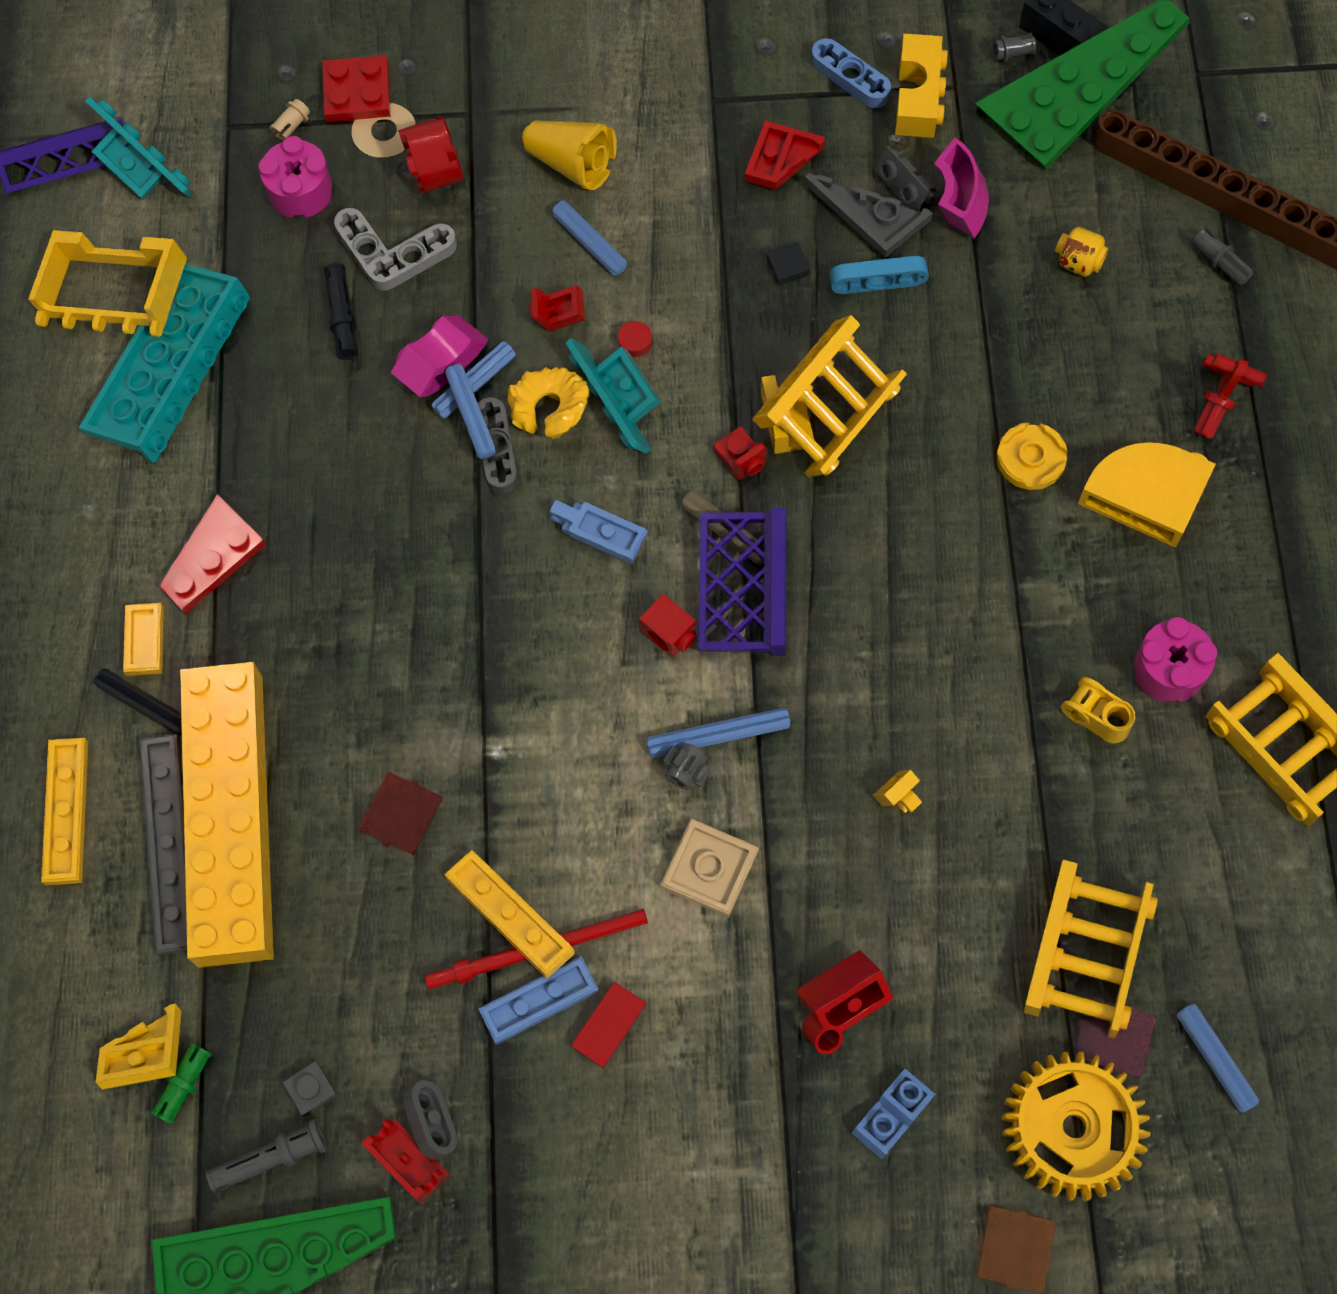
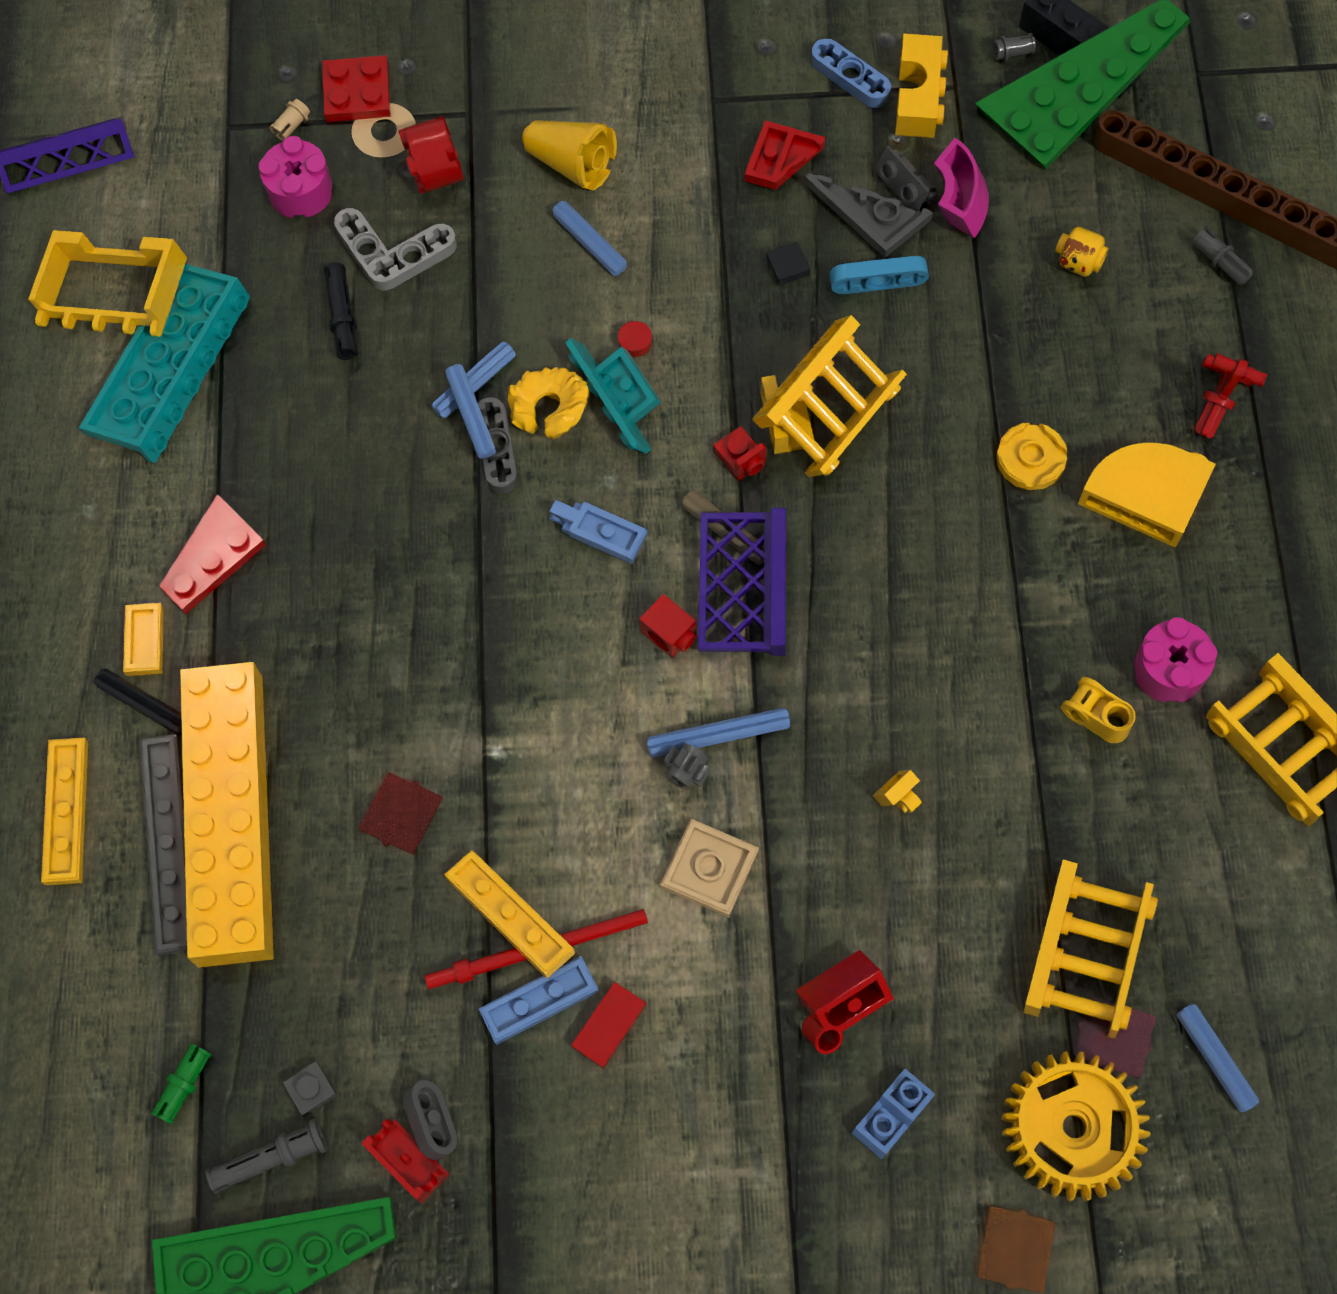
teal bracket [85,96,194,200] -> none
yellow wing [96,1003,182,1090] -> none
dark pink brick [391,316,489,397] -> none
red bracket [529,285,585,332] -> none

